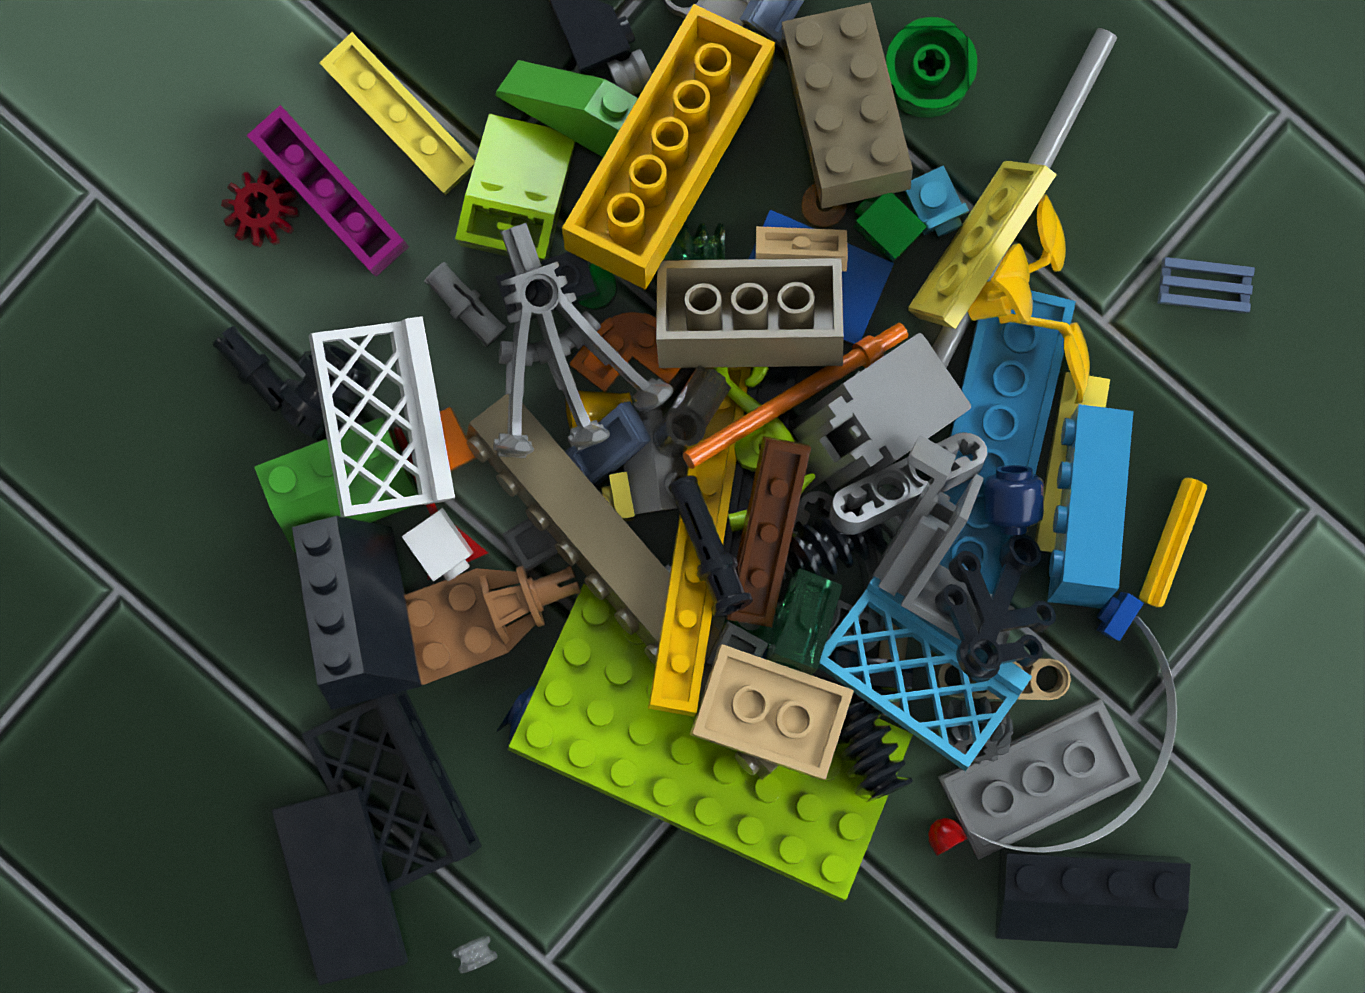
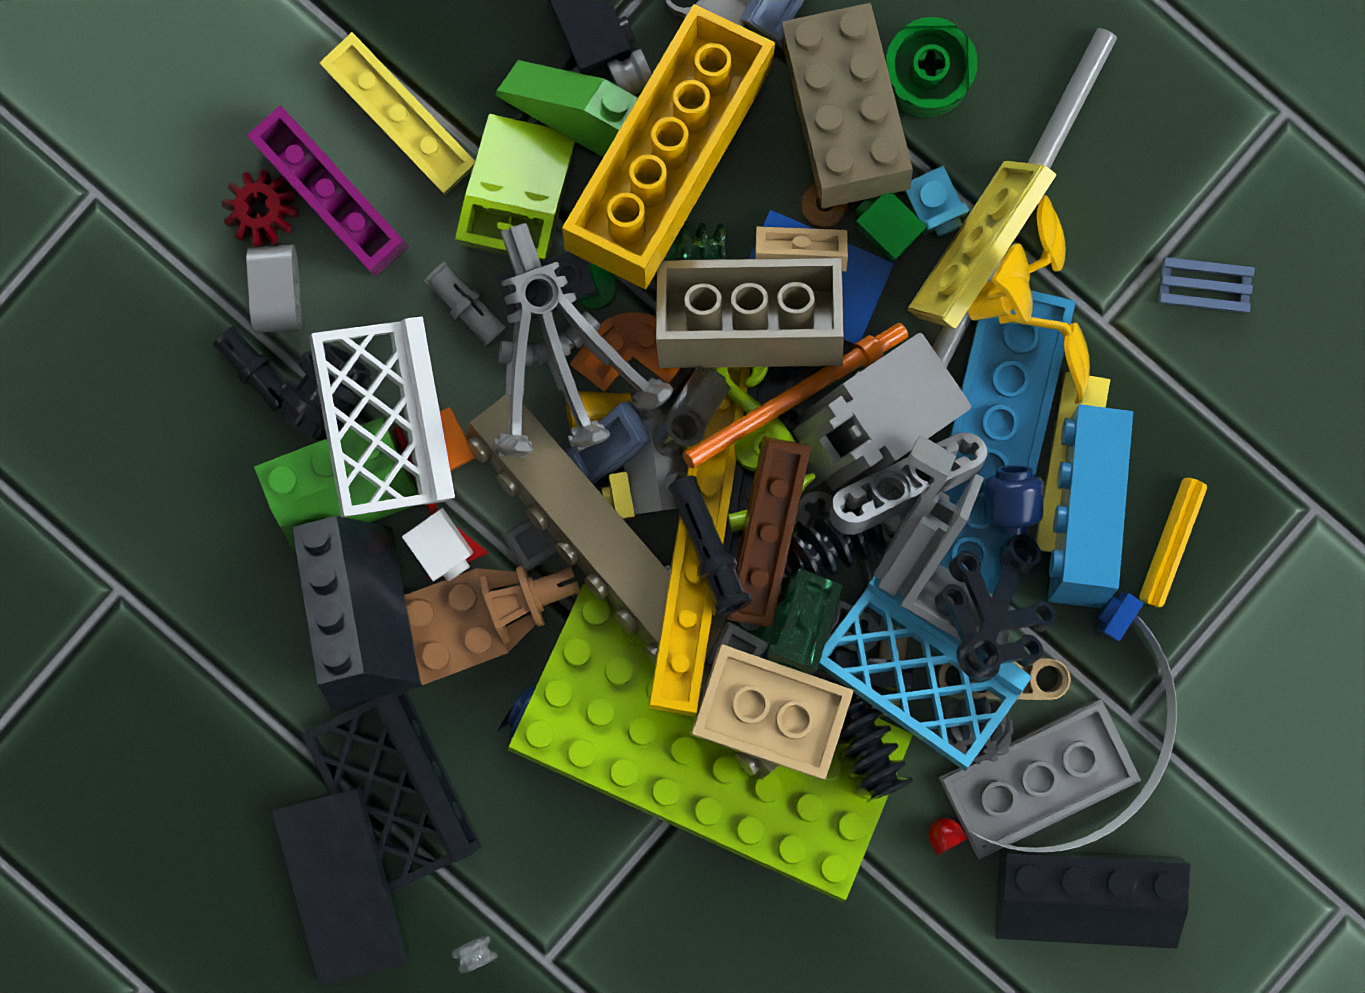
none -> light grey beam [246,244,302,333]

